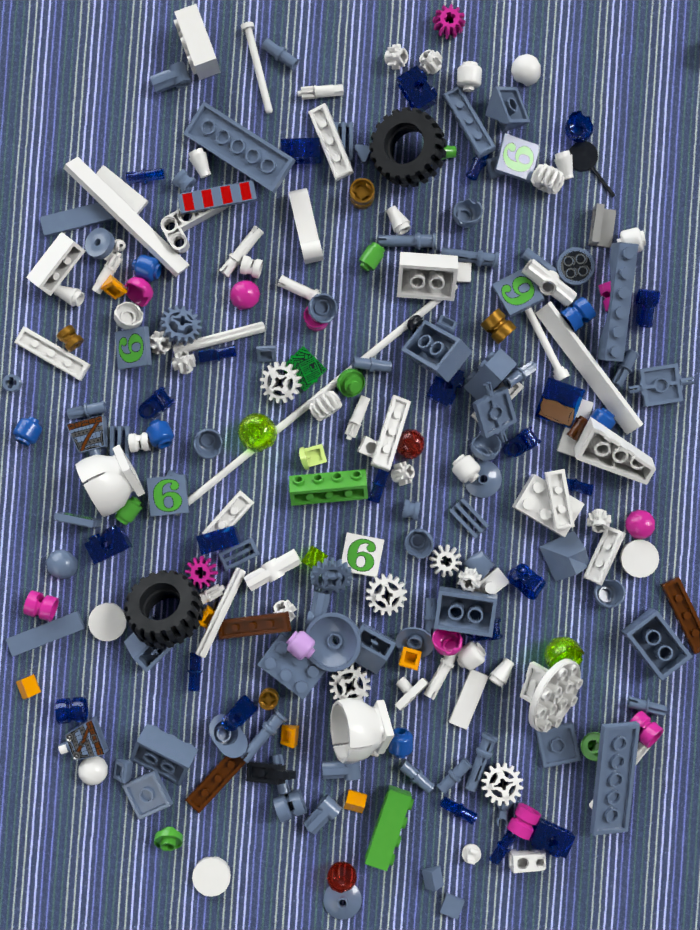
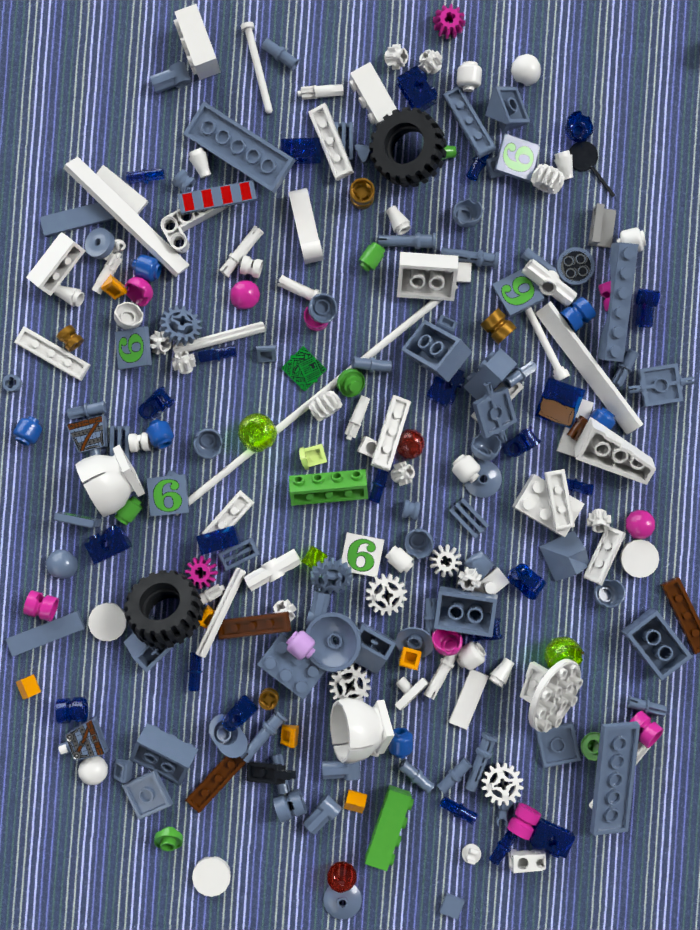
white gear [260,362,302,403] -> none
black bush [407,315,424,334] -> none
sand blue slope [421,866,444,891] -> none
none -> white brick [349,62,397,125]
none -> white brick [385,546,414,573]

